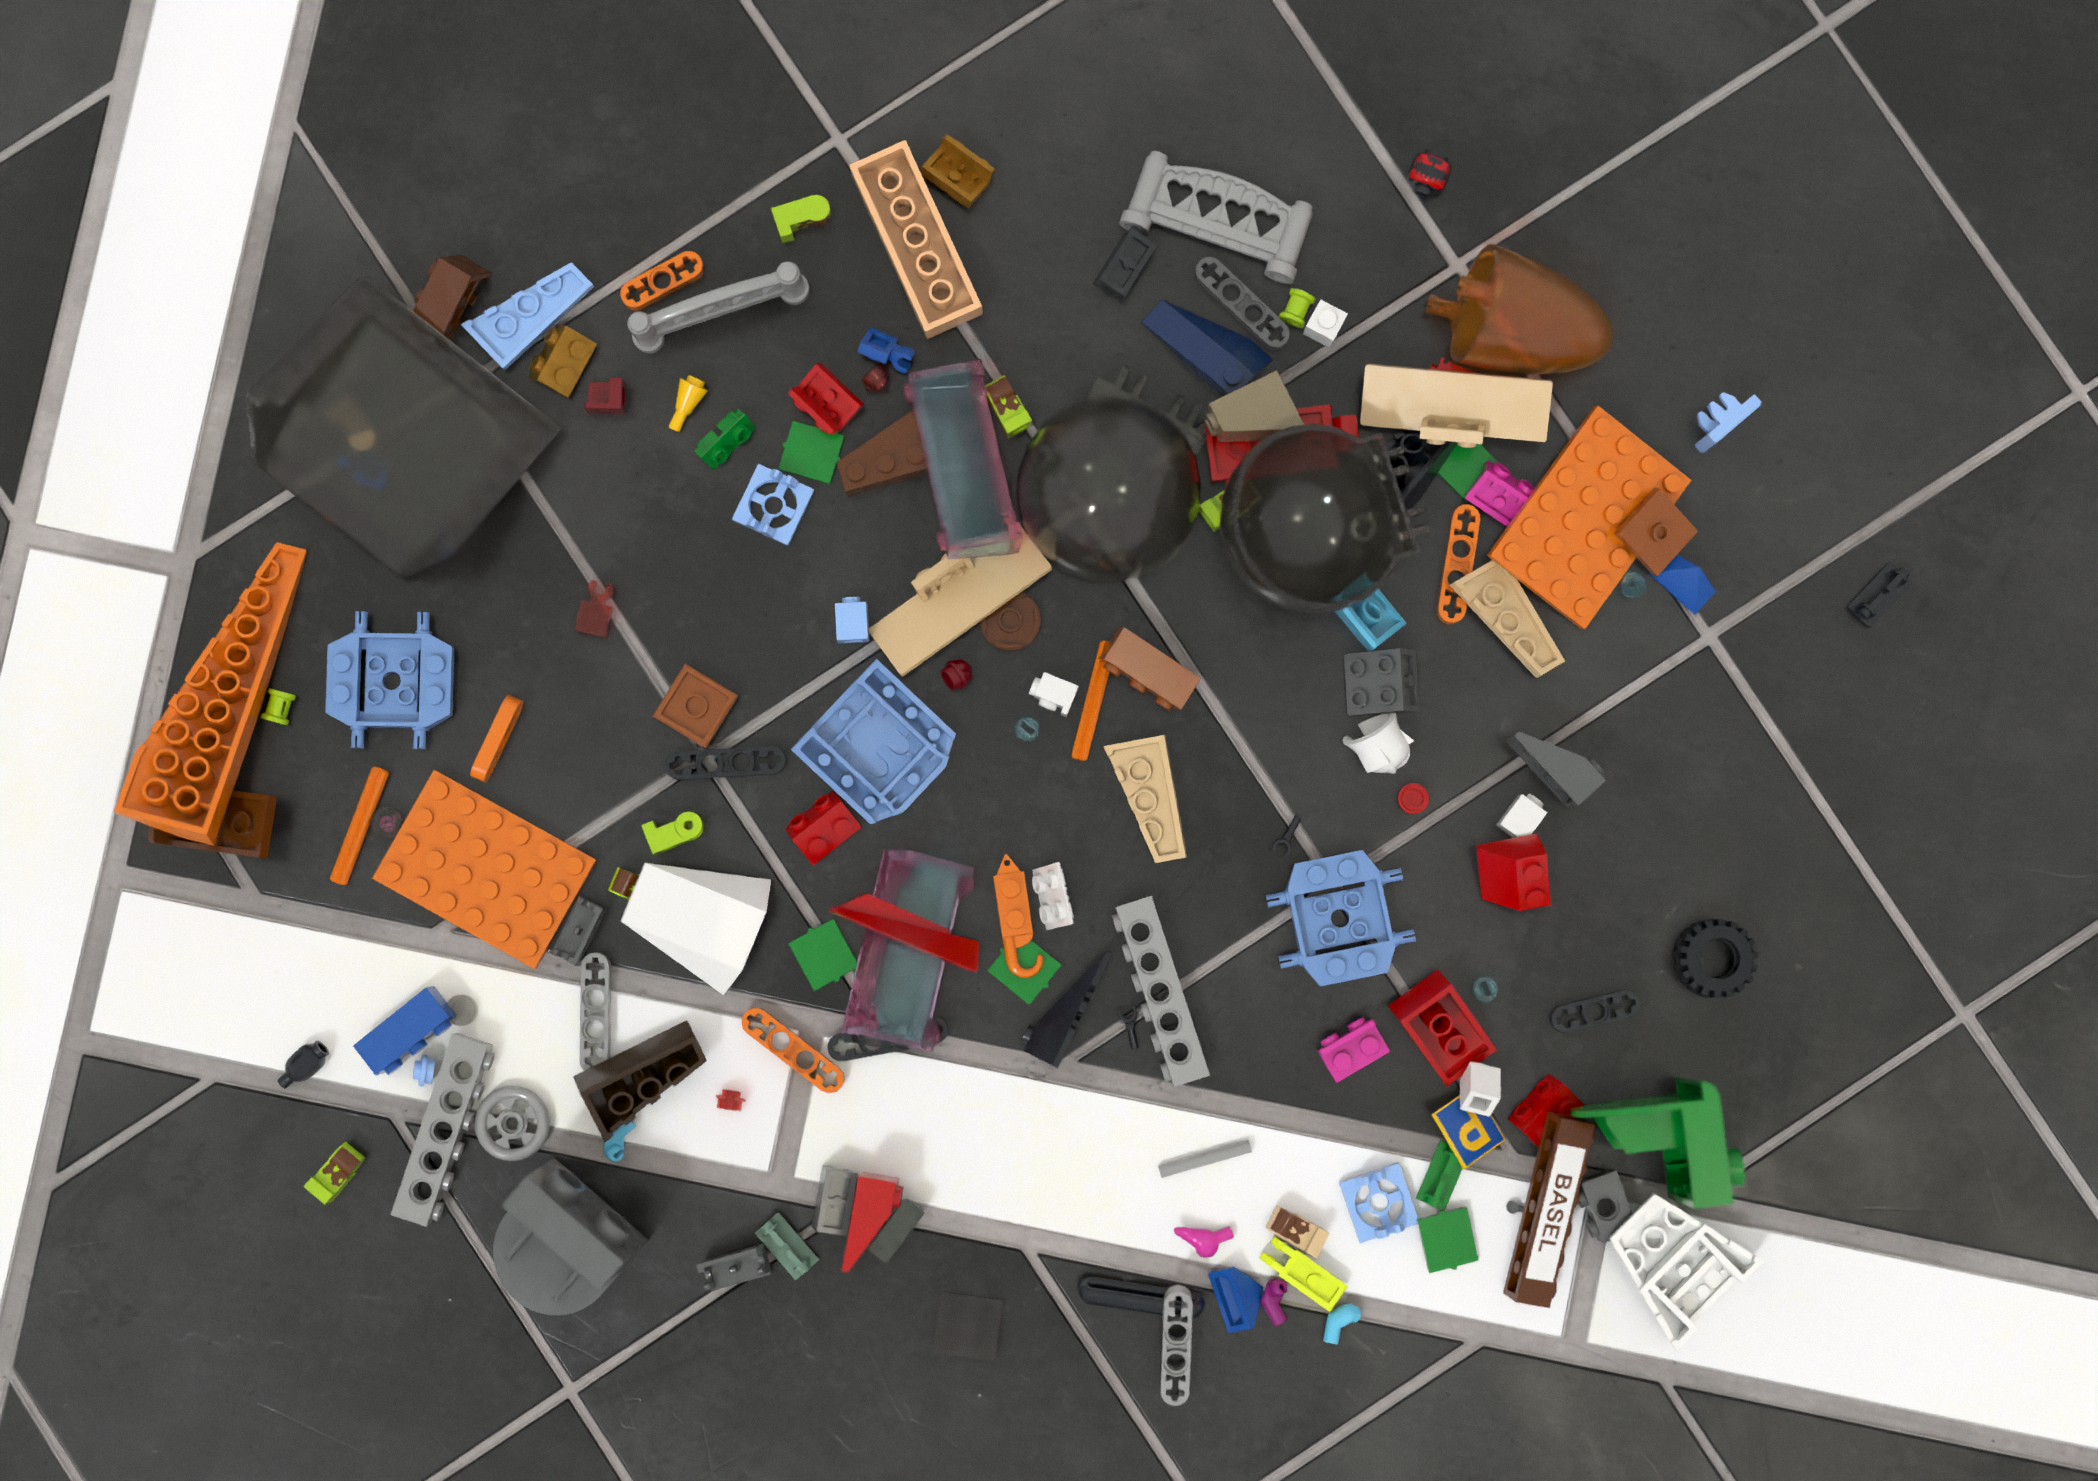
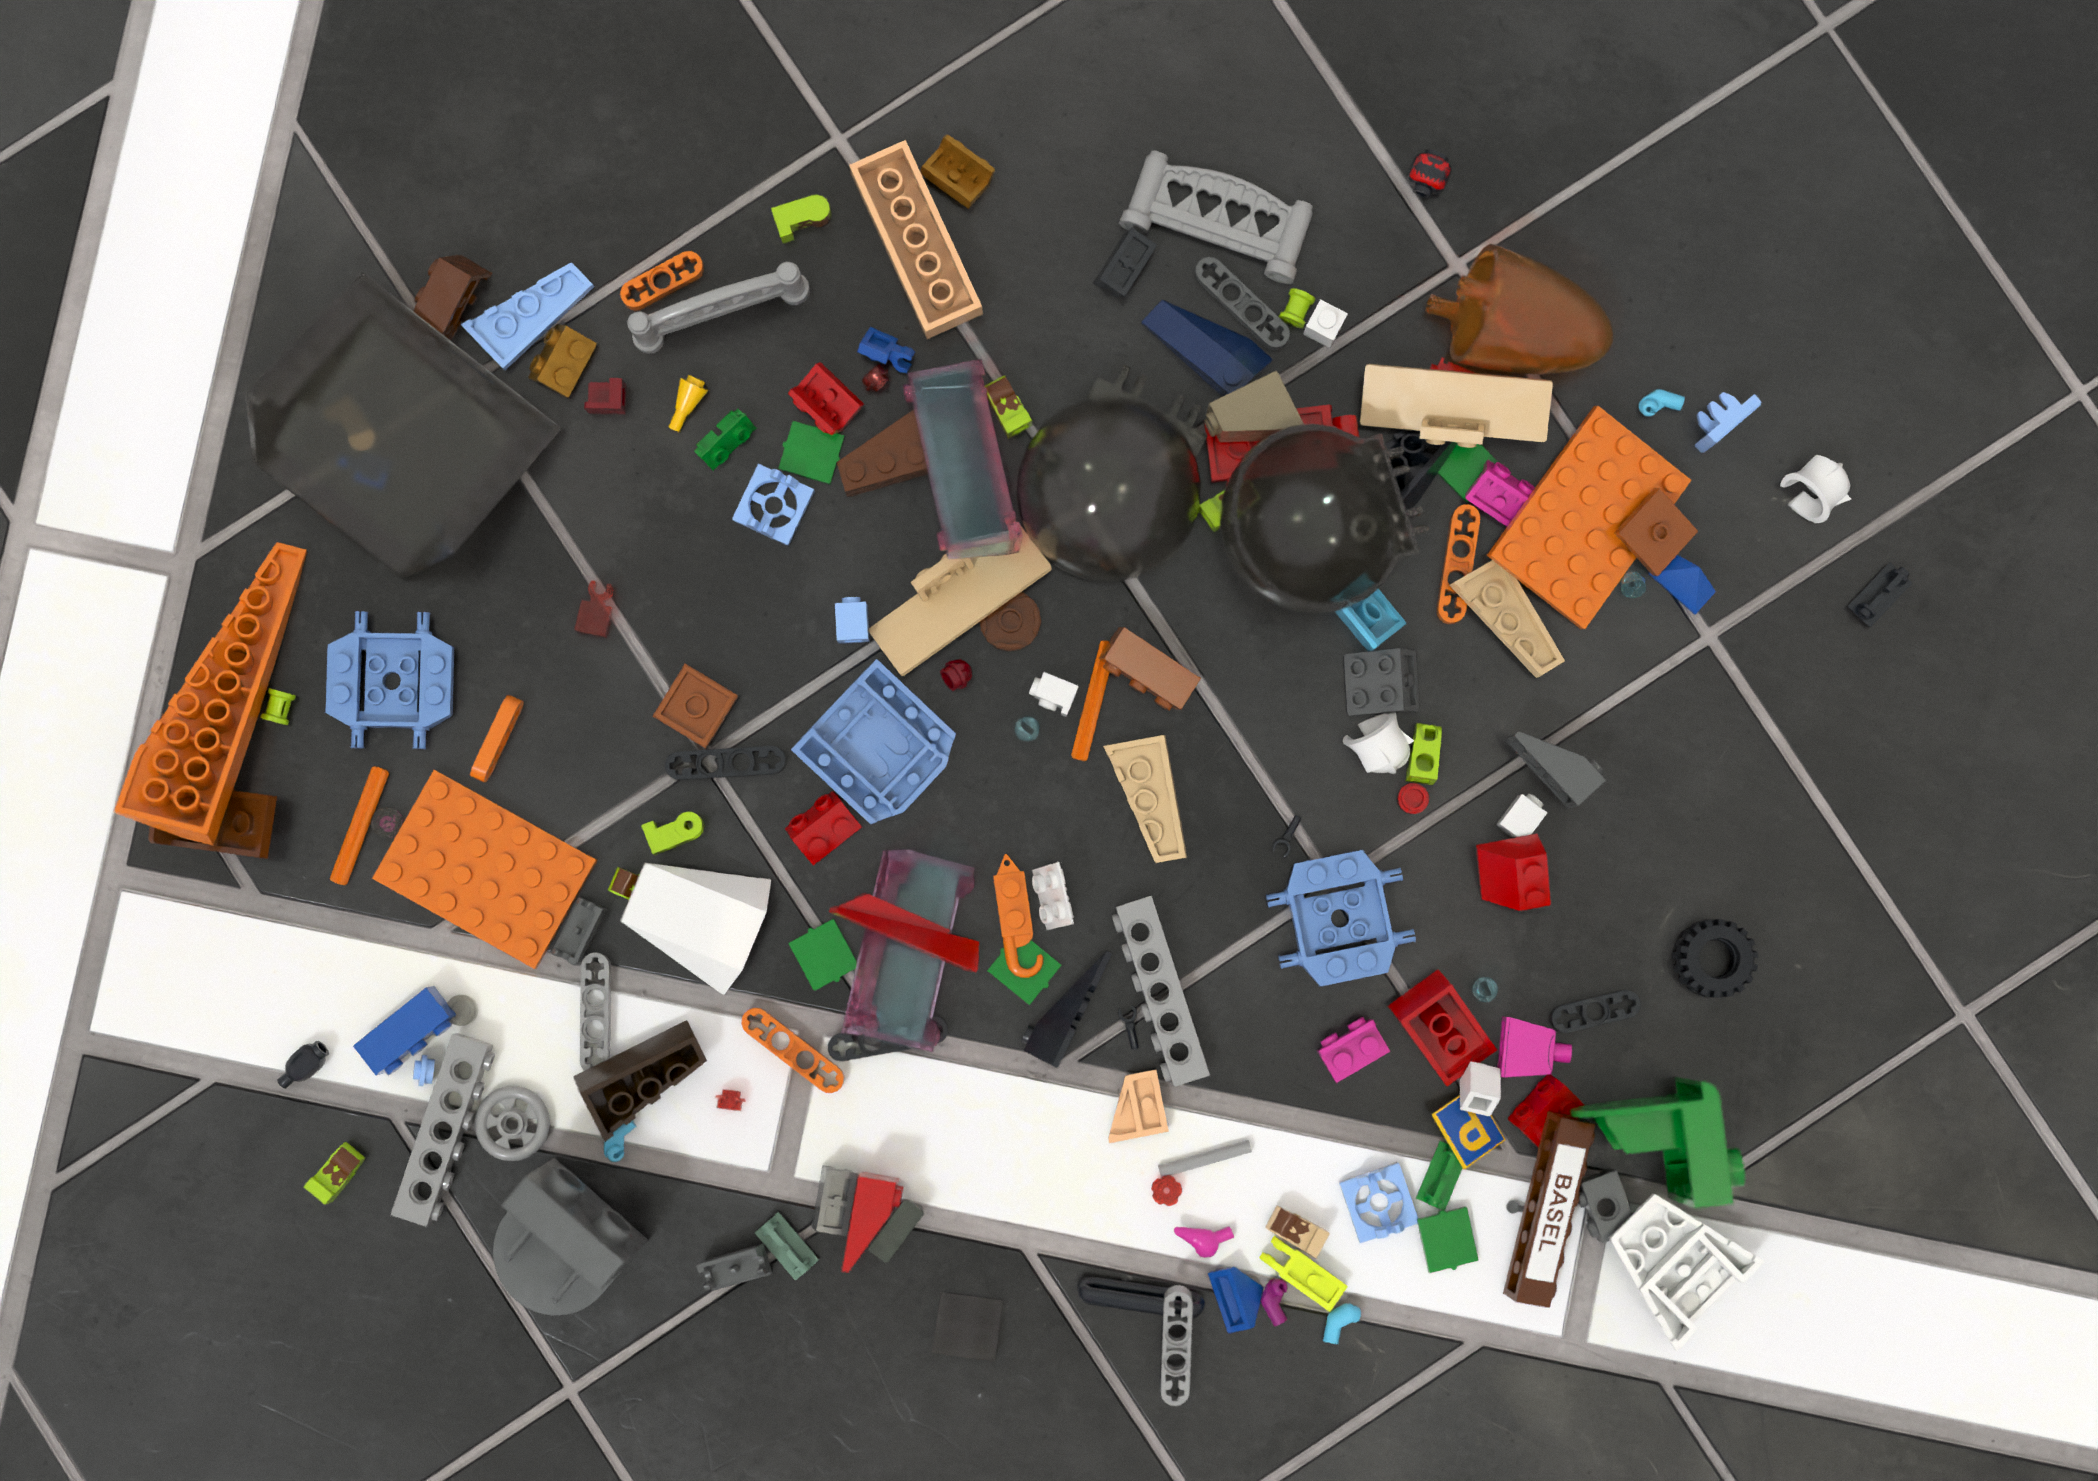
none -> light nougat wing [1108,1069,1169,1143]
none -> clear red plate [1151,1175,1182,1206]
none -> lime leg [1405,723,1442,785]
none -> dark pink torso [1497,1017,1572,1077]
none -> medium azure arm [1639,389,1685,417]
none -> white helmet [1780,455,1851,523]

